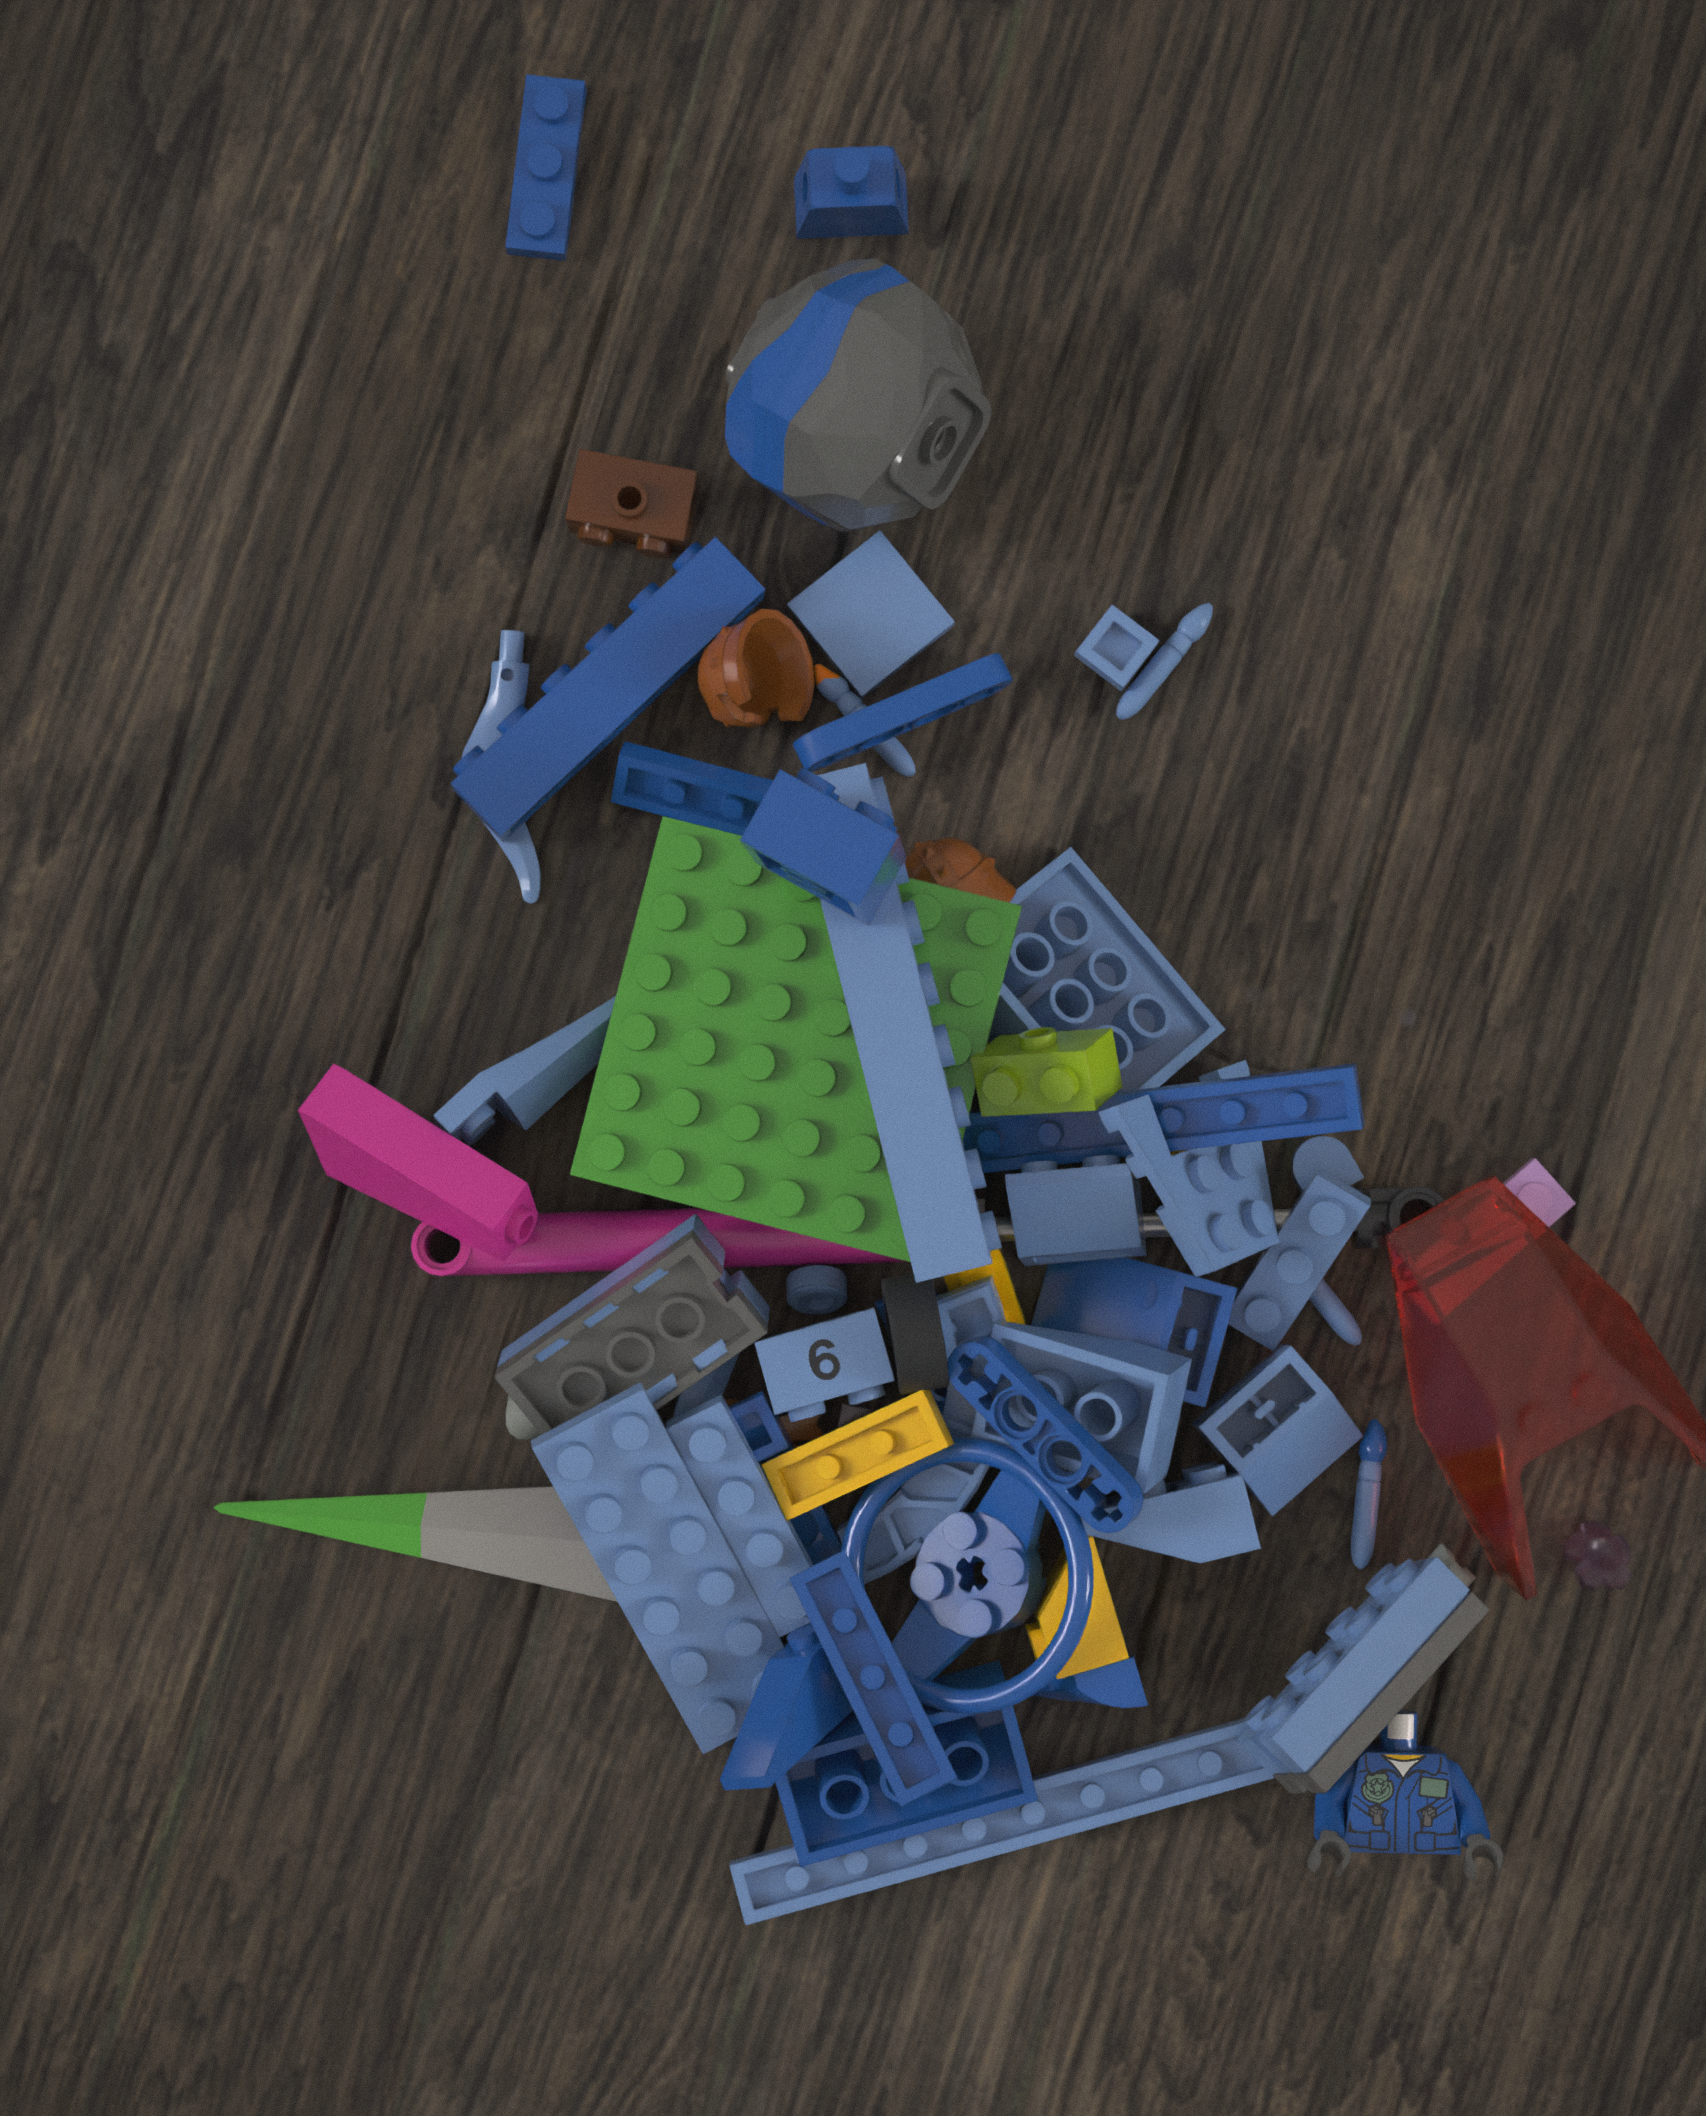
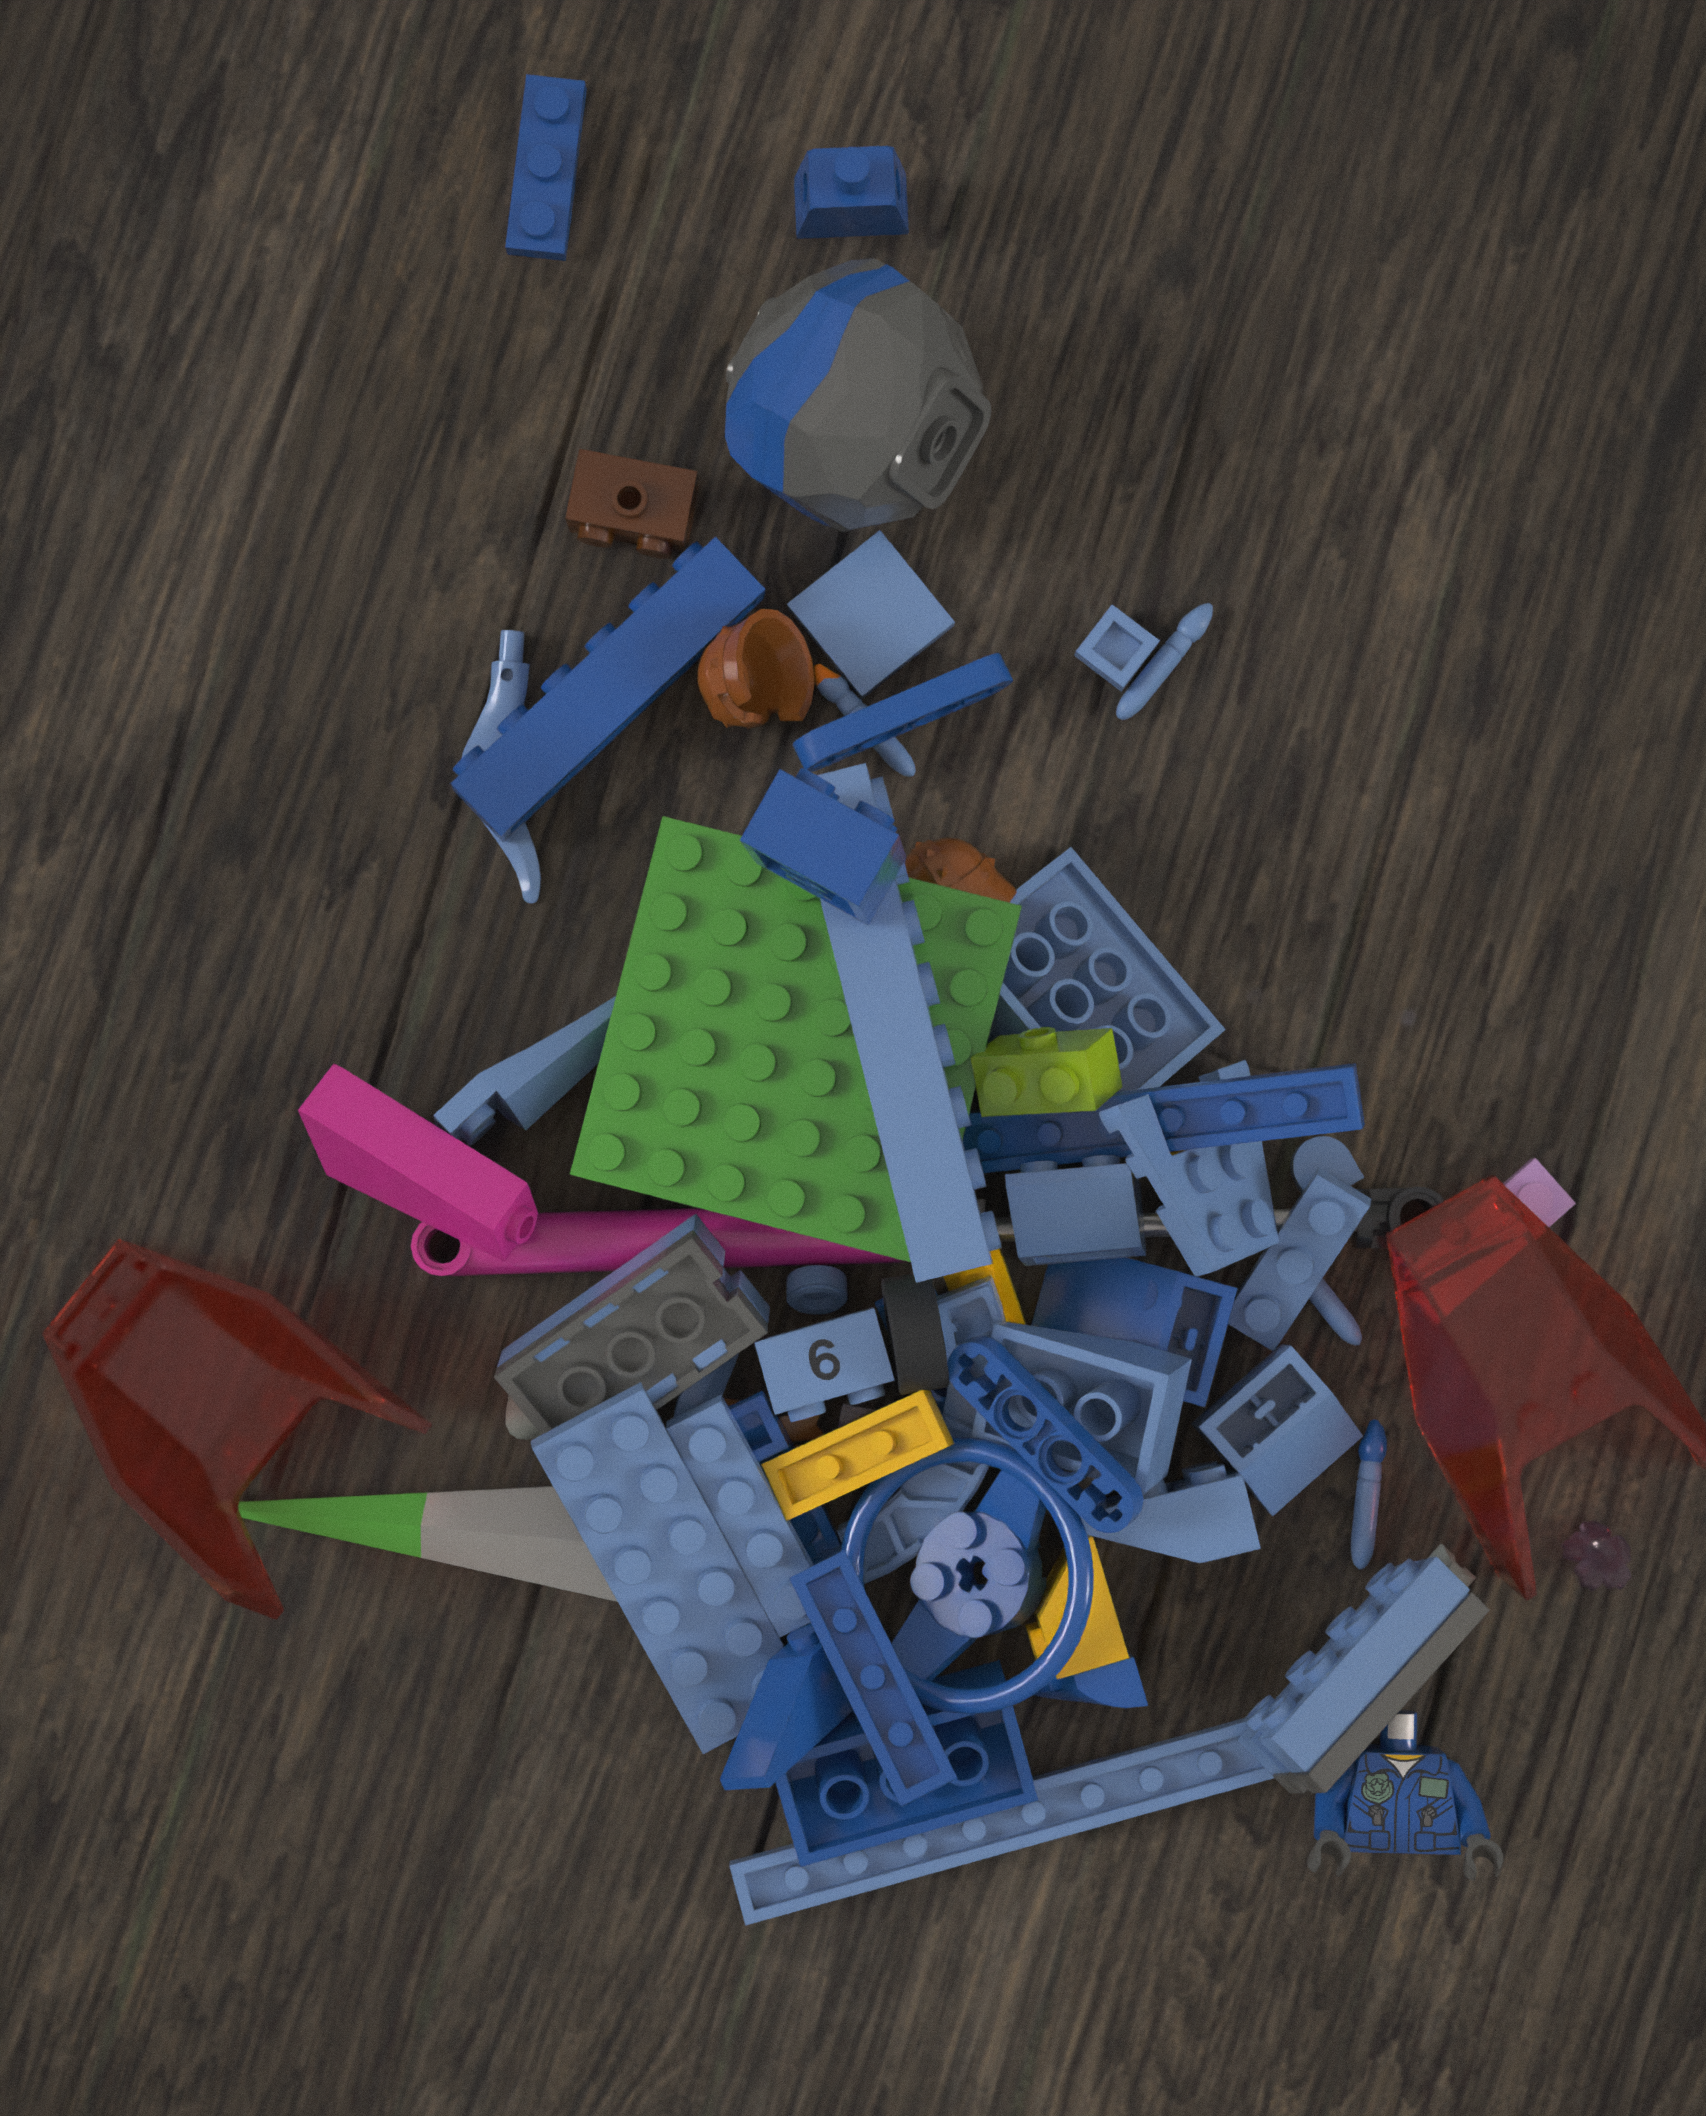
blue plate [610,741,773,836] -> none
none -> clear red windscreen [42,1239,433,1620]

